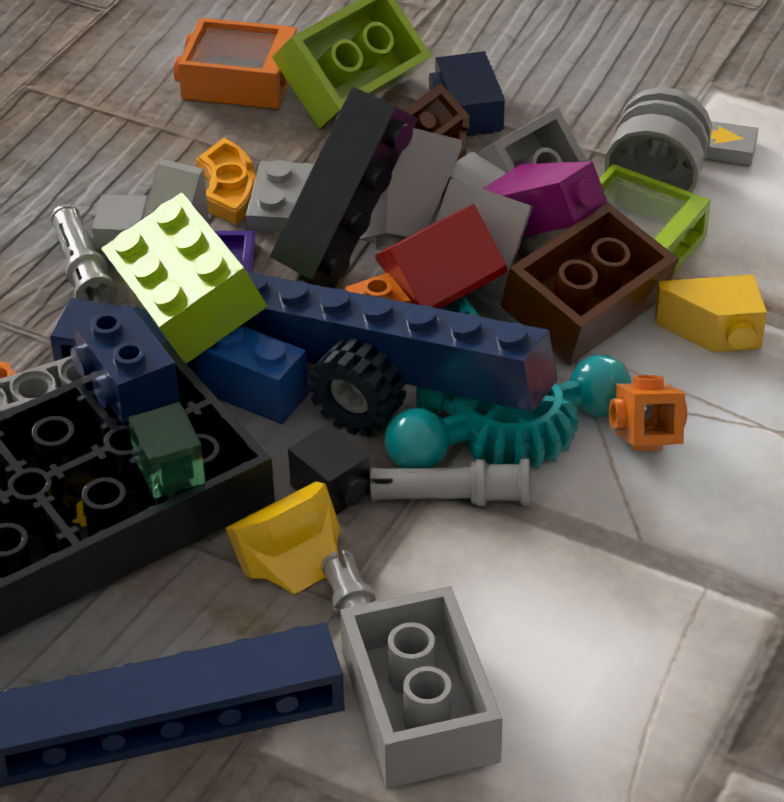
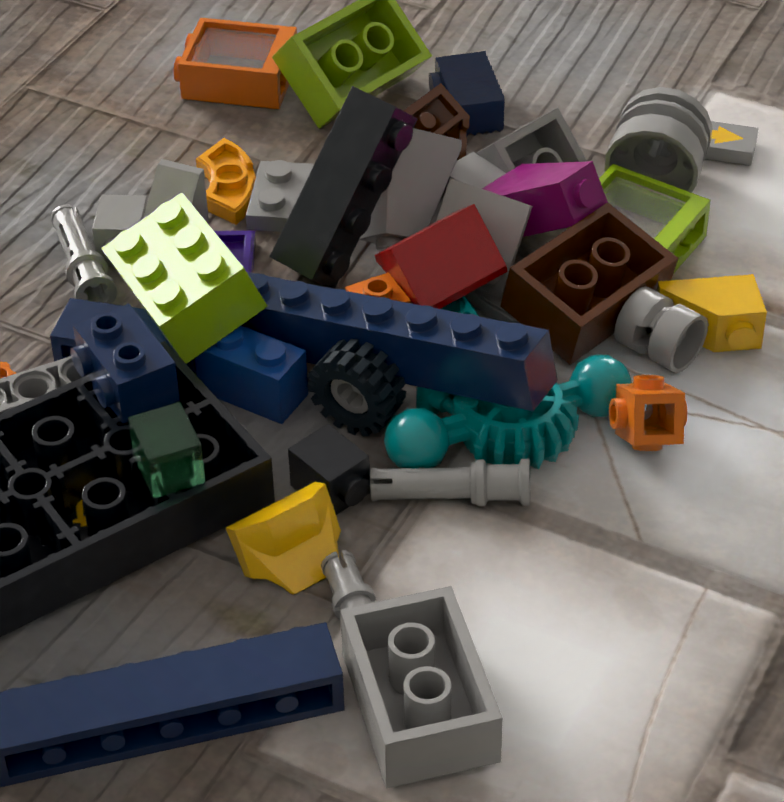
none -> light grey wheel [614,286,708,373]

